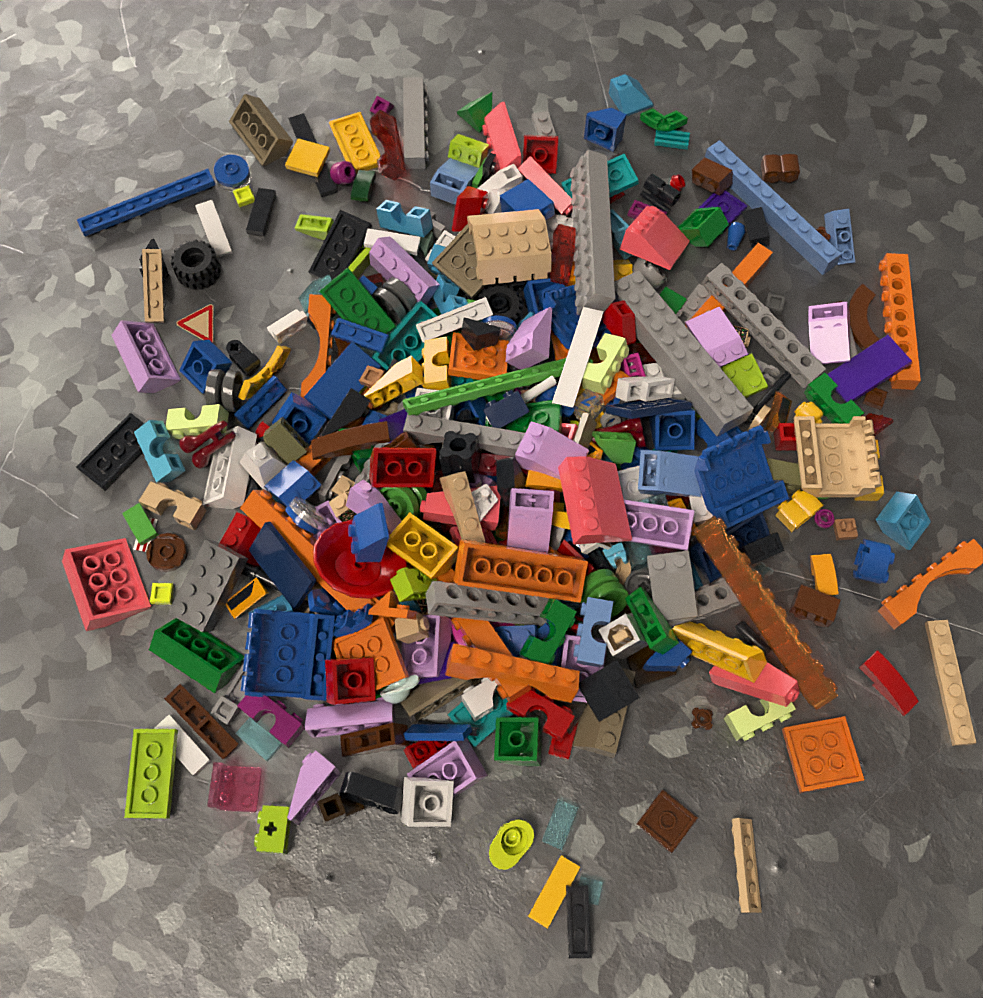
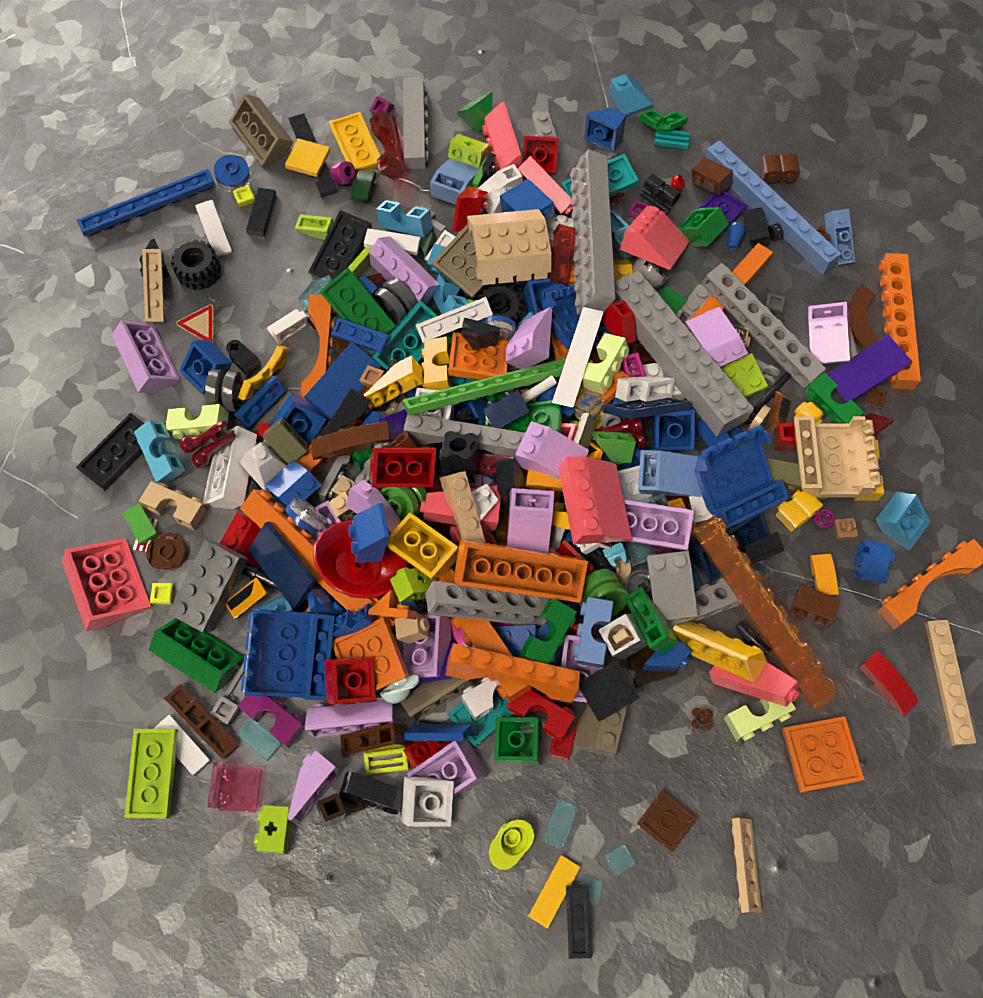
none -> neon yellow tile [364,748,409,776]
none -> clear light blue tile [605,844,635,876]
none -> black bush [768,223,783,241]

